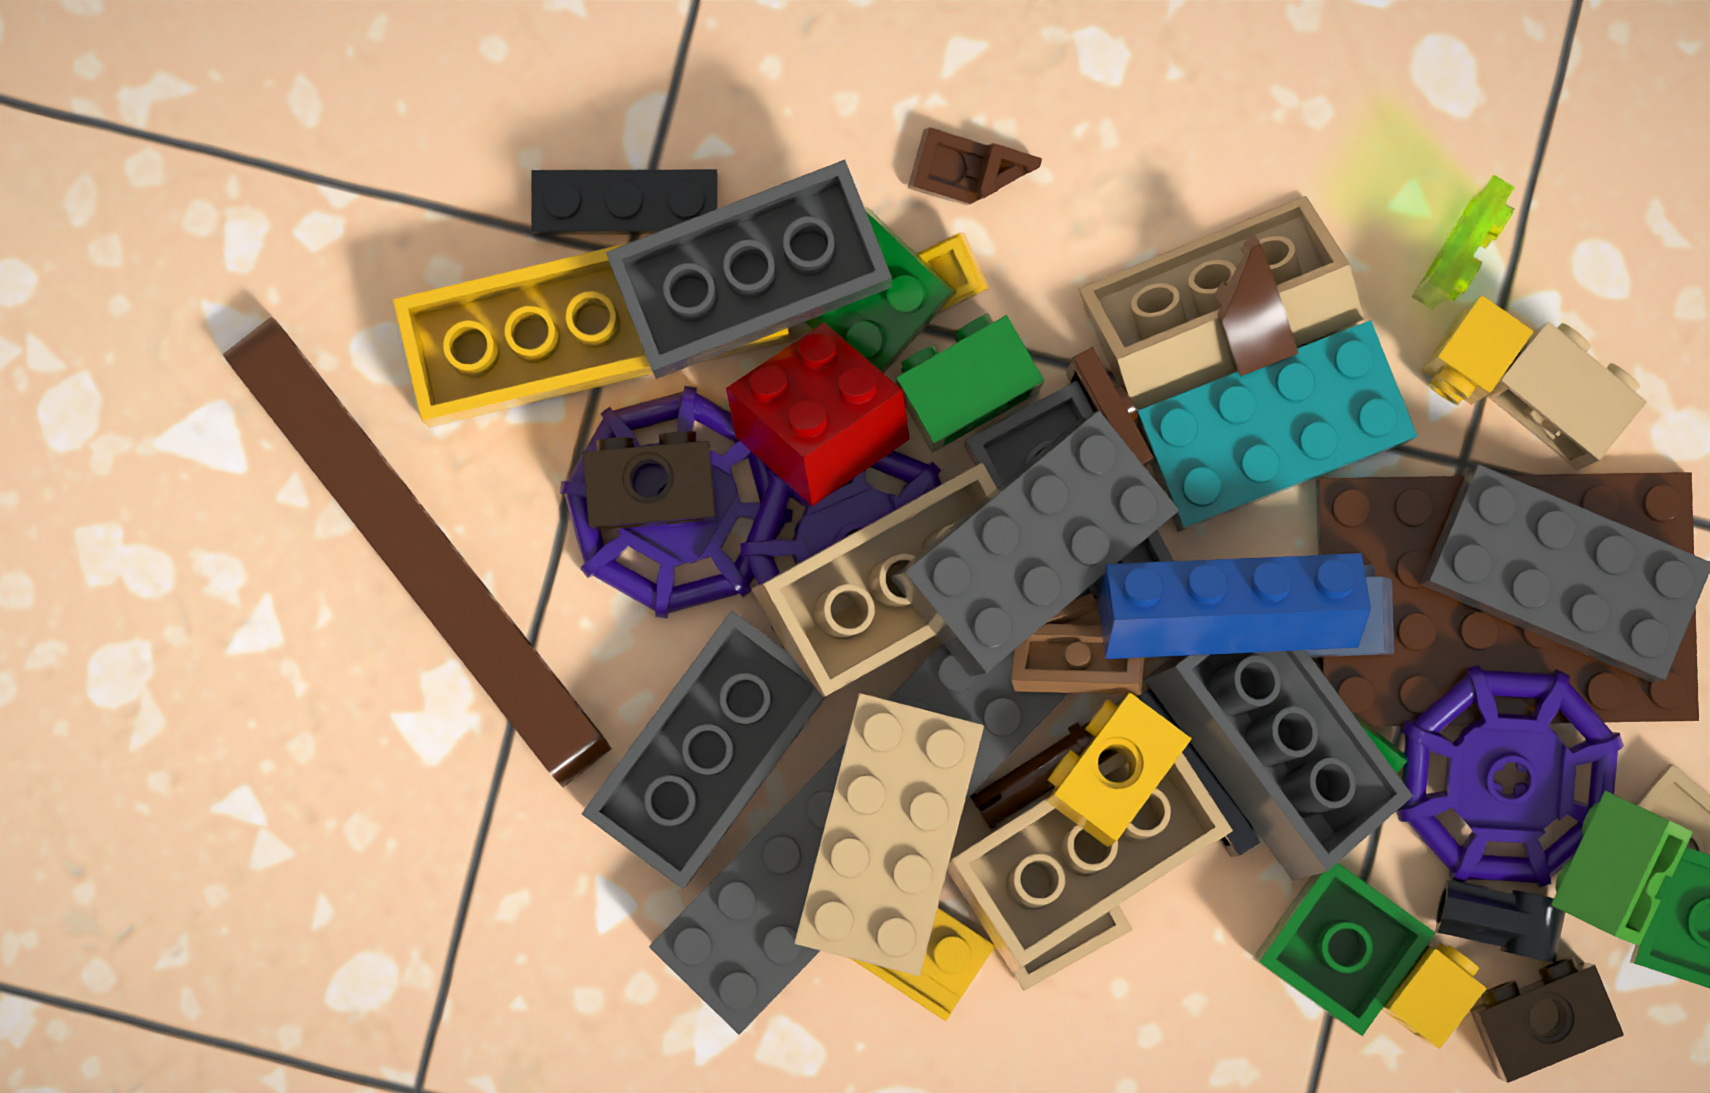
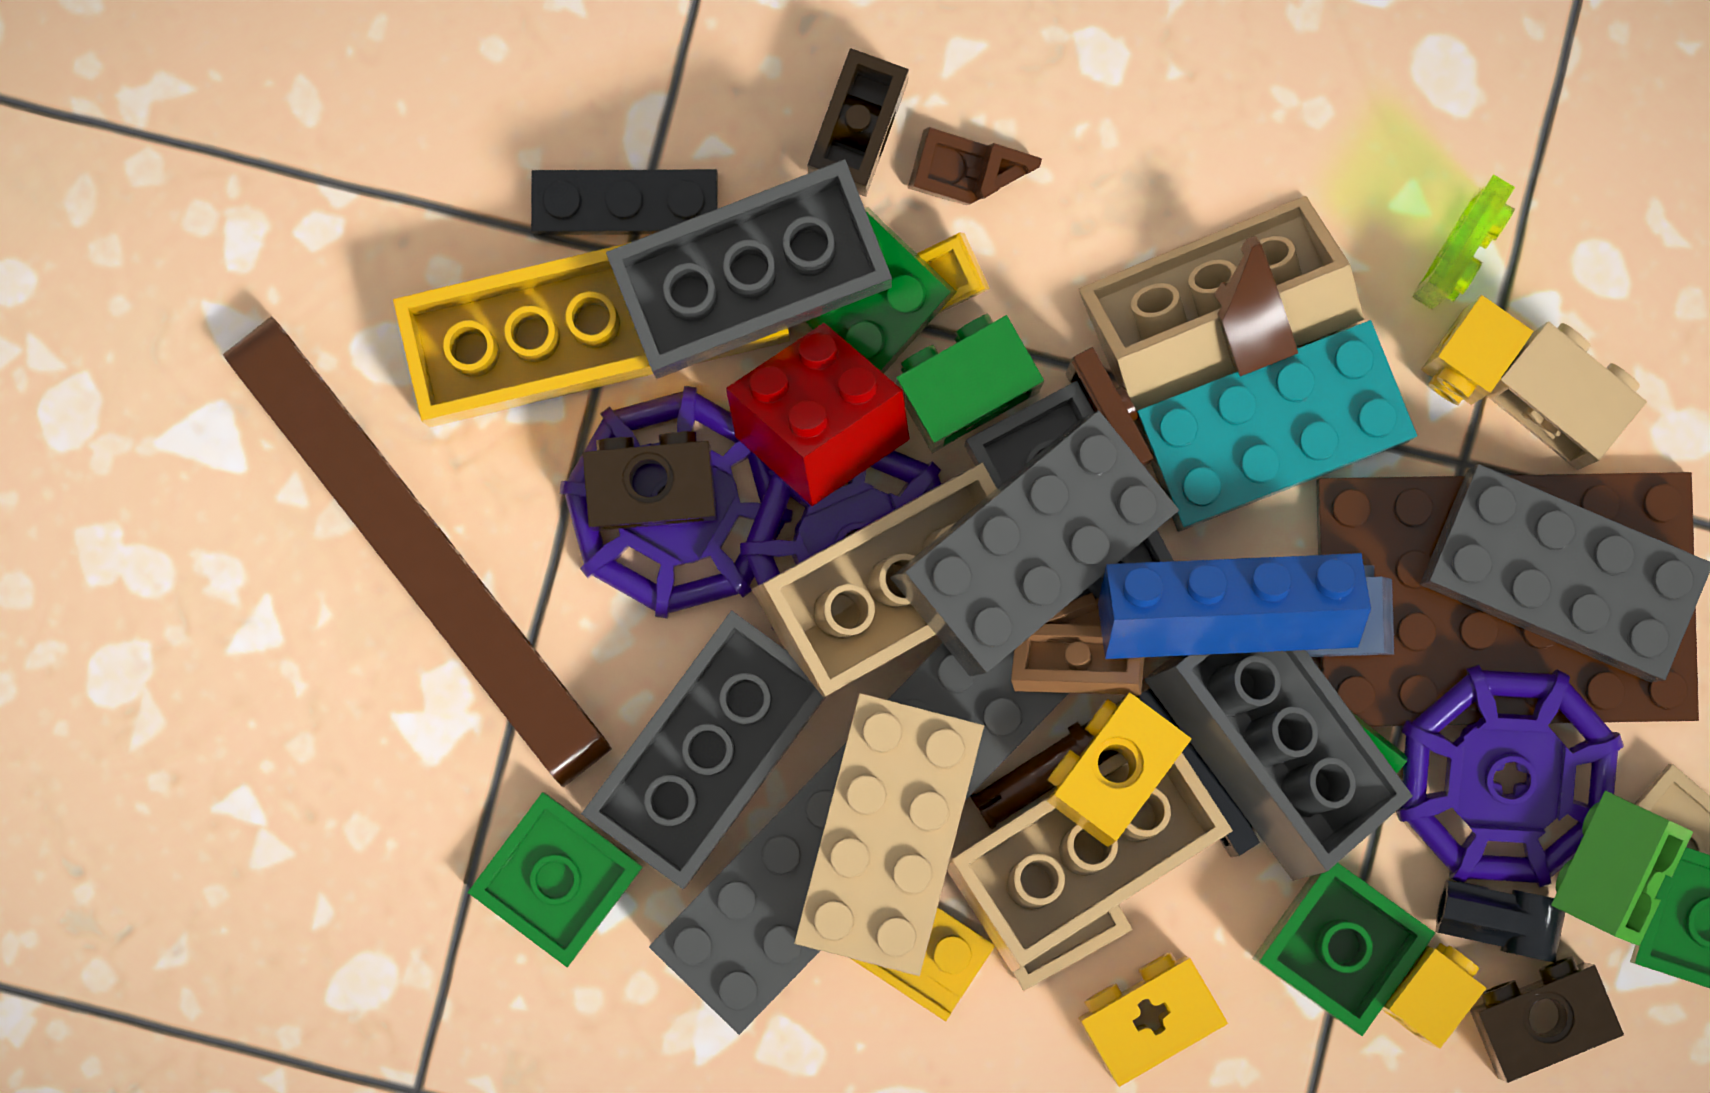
none -> green plate [467,792,644,968]
none -> dark brown brick [807,48,909,197]
none -> yellow brick [1078,952,1228,1087]

